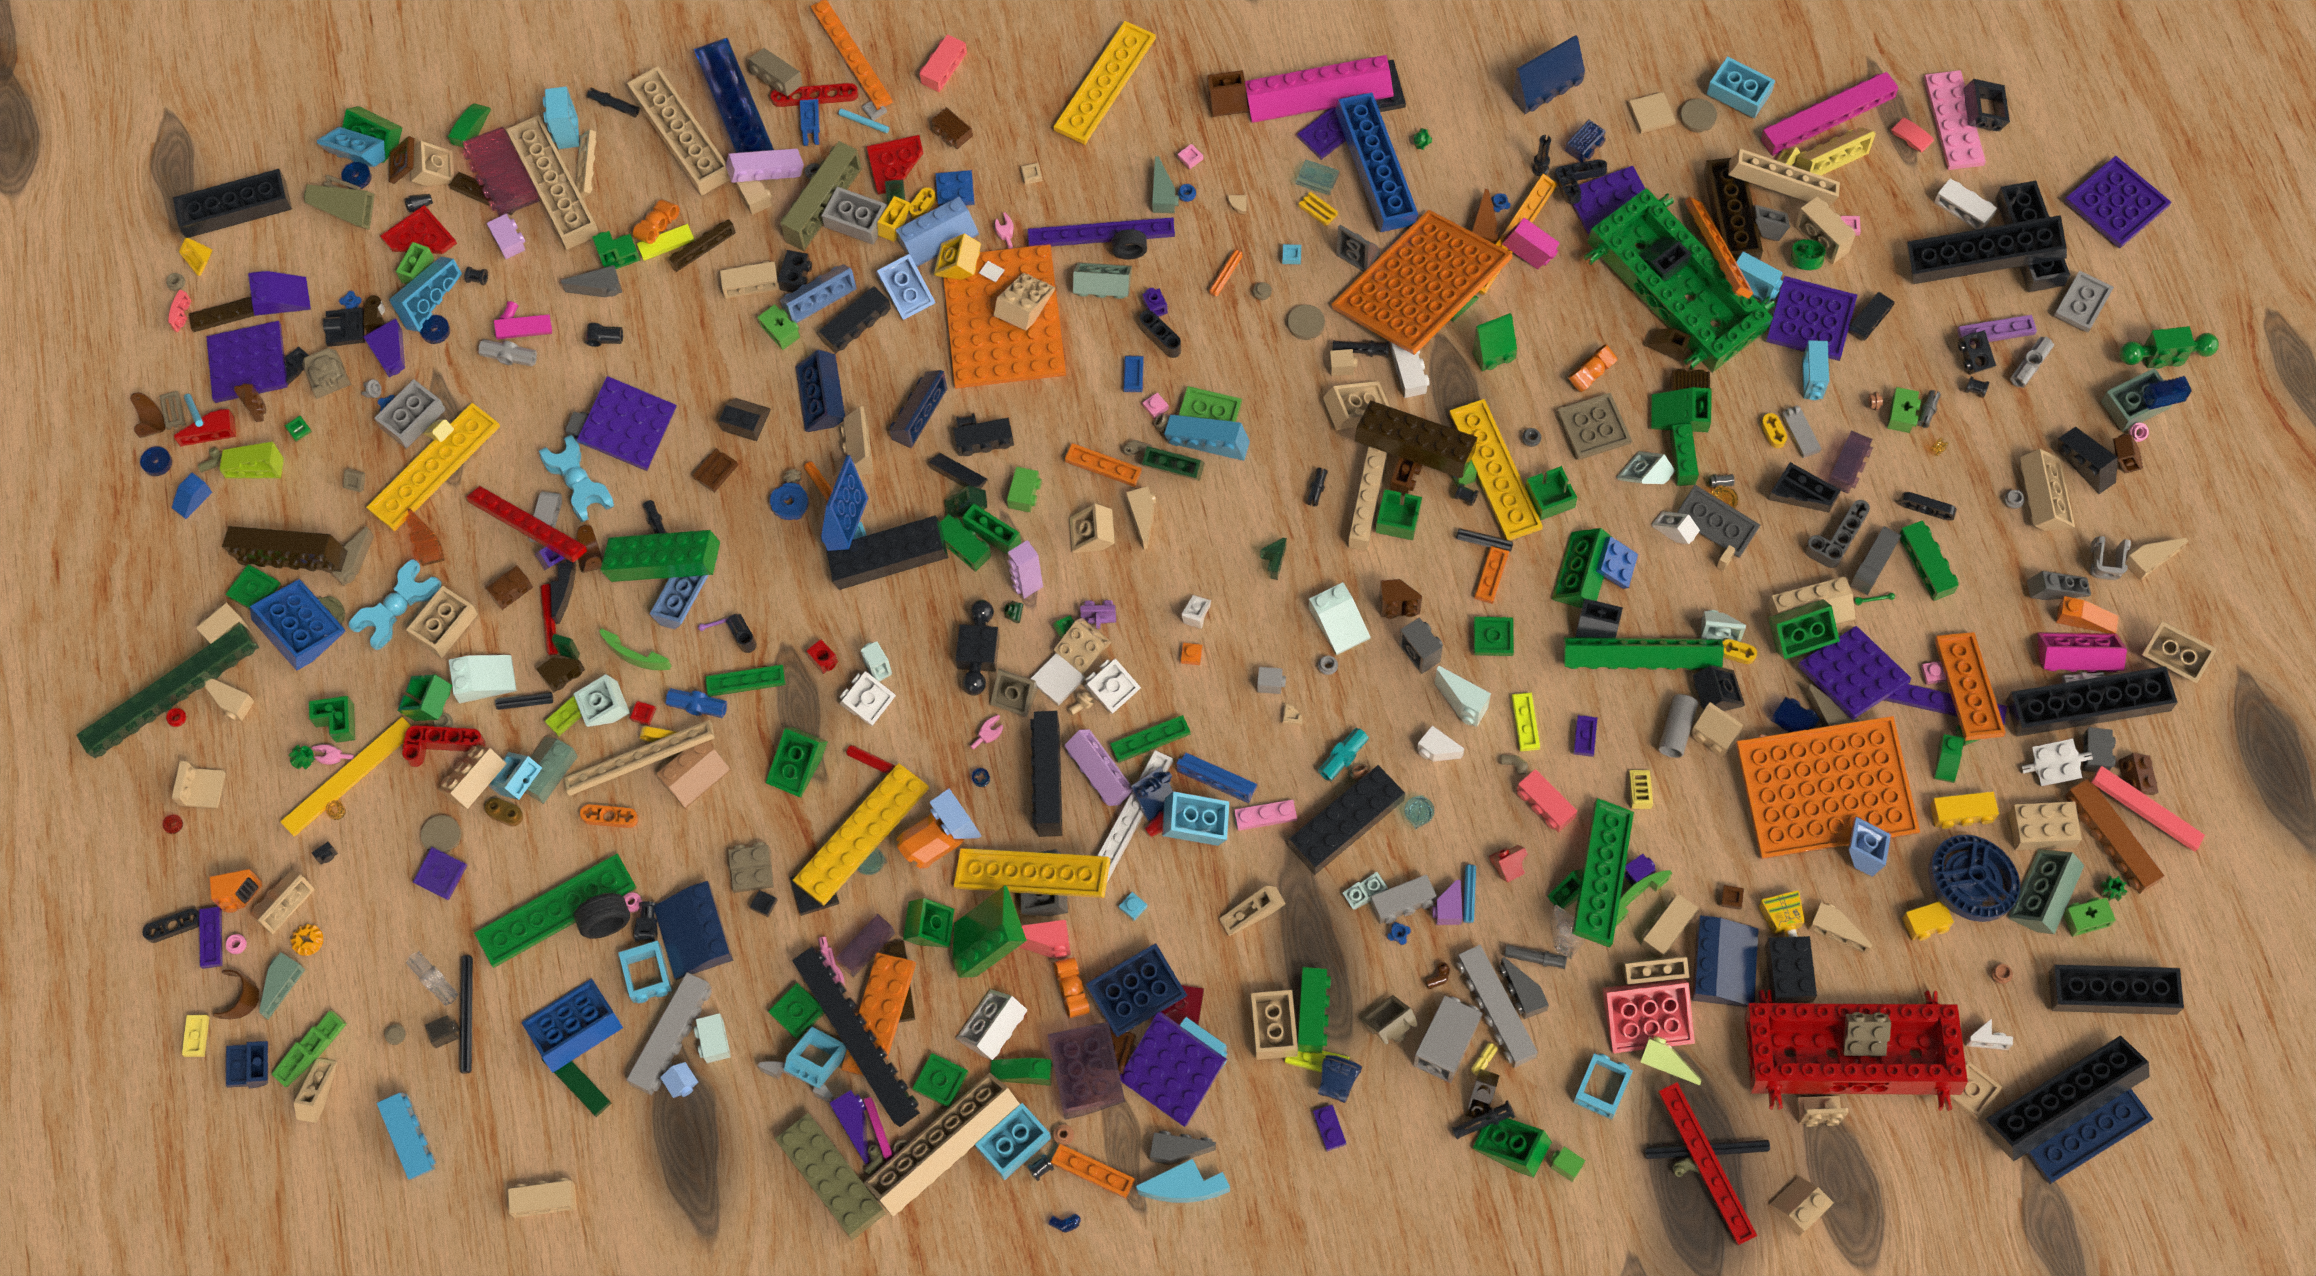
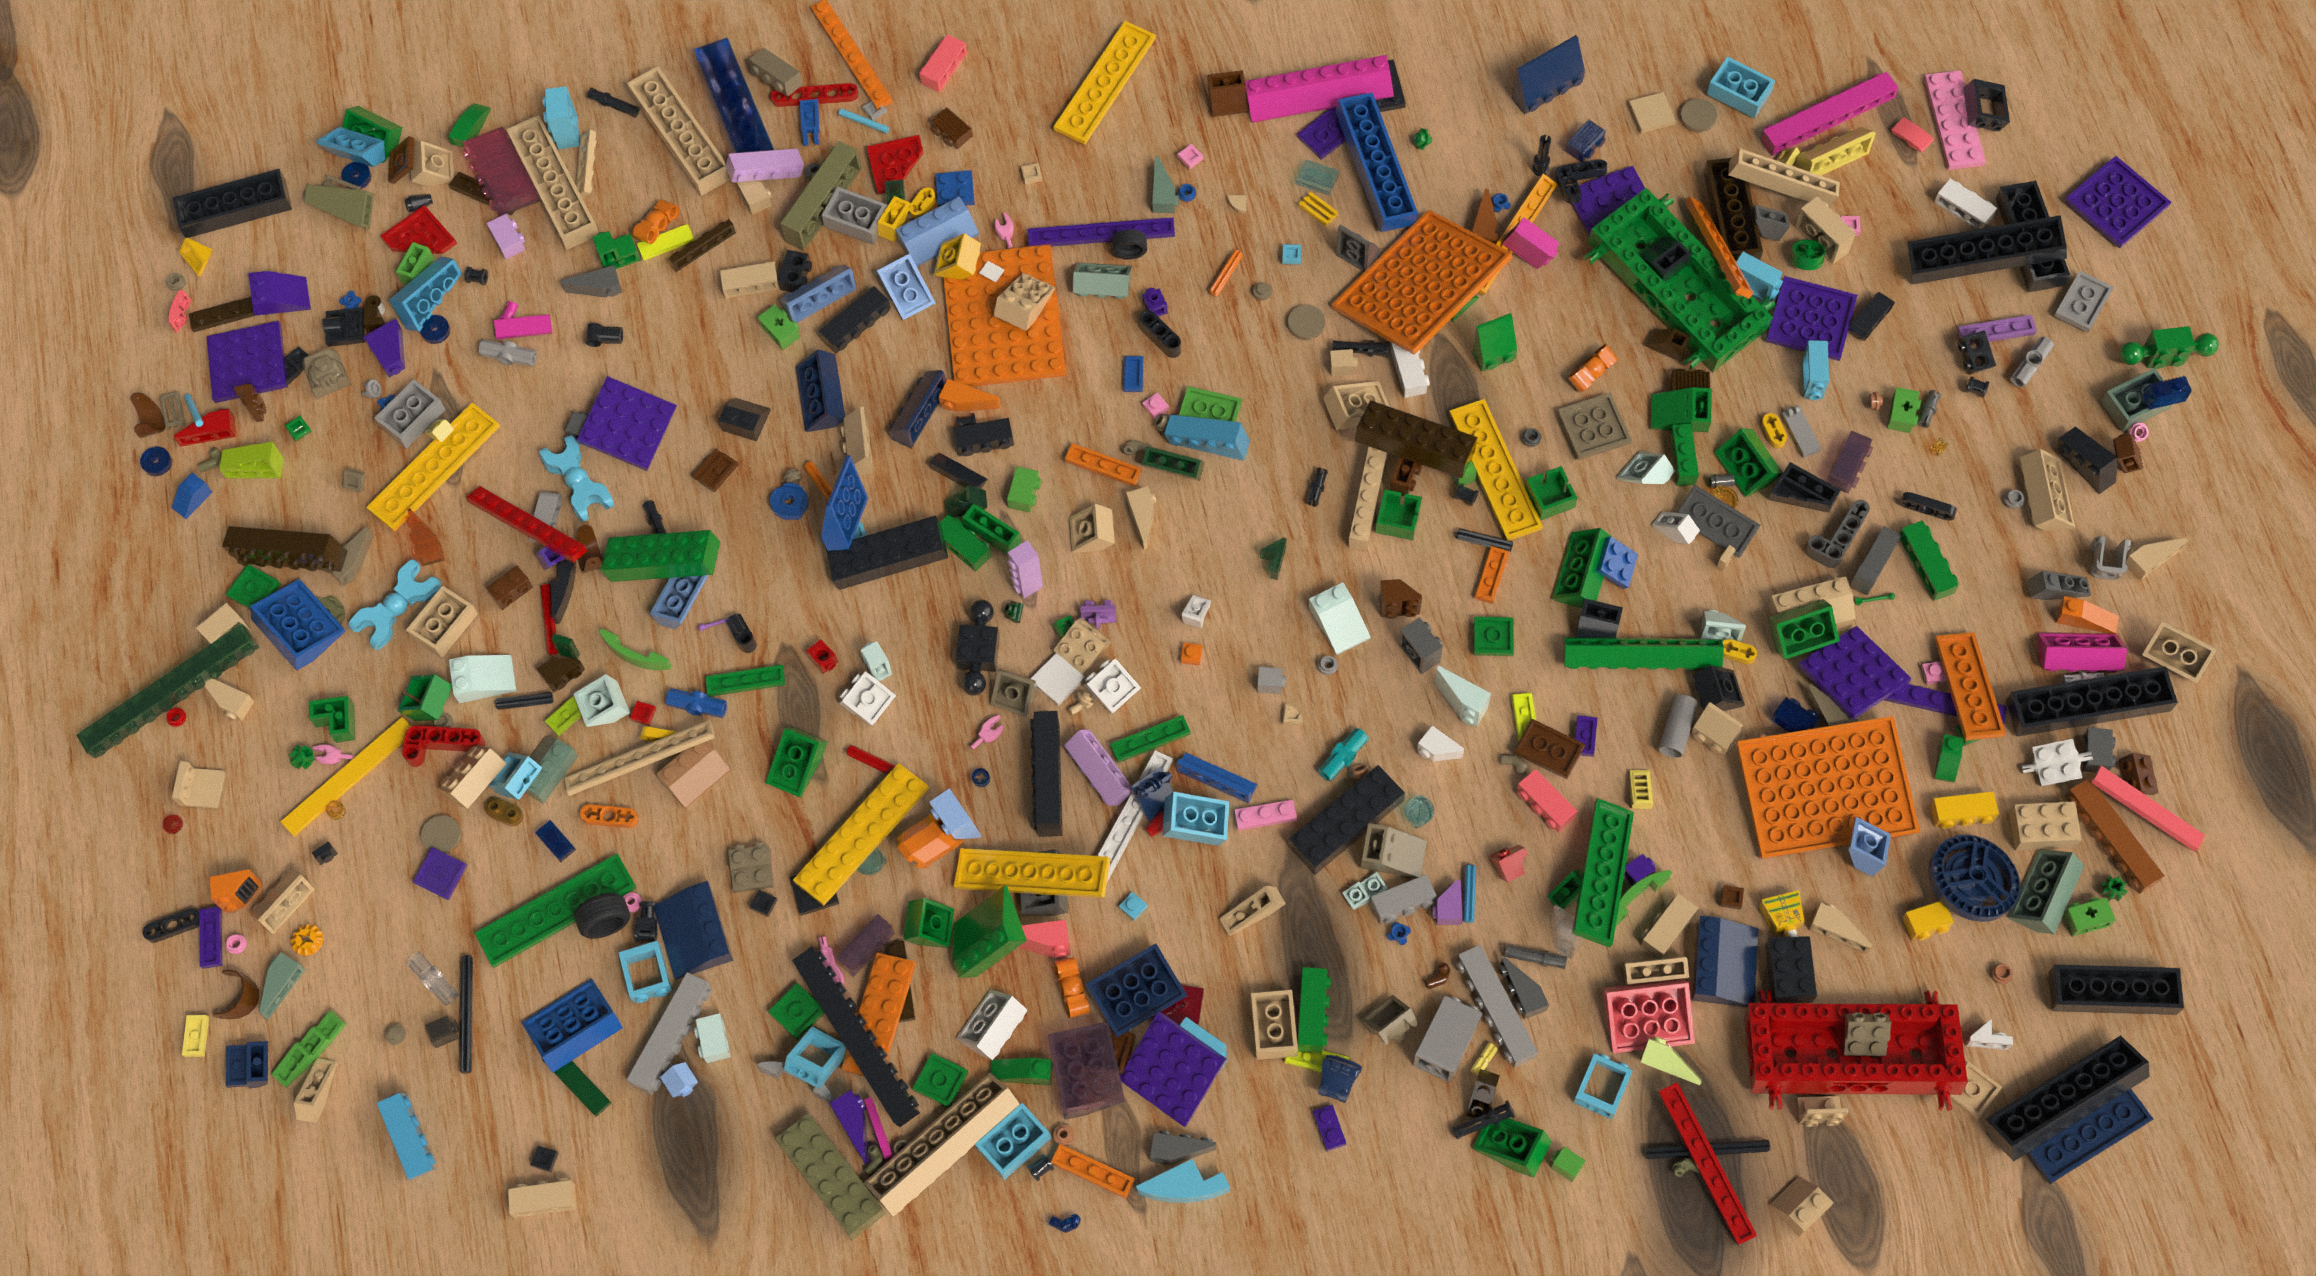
none -> black plate [531,1146,559,1173]
none -> clear blue plate [535,820,576,863]
none -> orange slope [939,379,1001,412]
none -> slope [1361,823,1427,878]
none -> reddish brown tile [1514,719,1586,779]
none -> green slope [1714,428,1783,497]

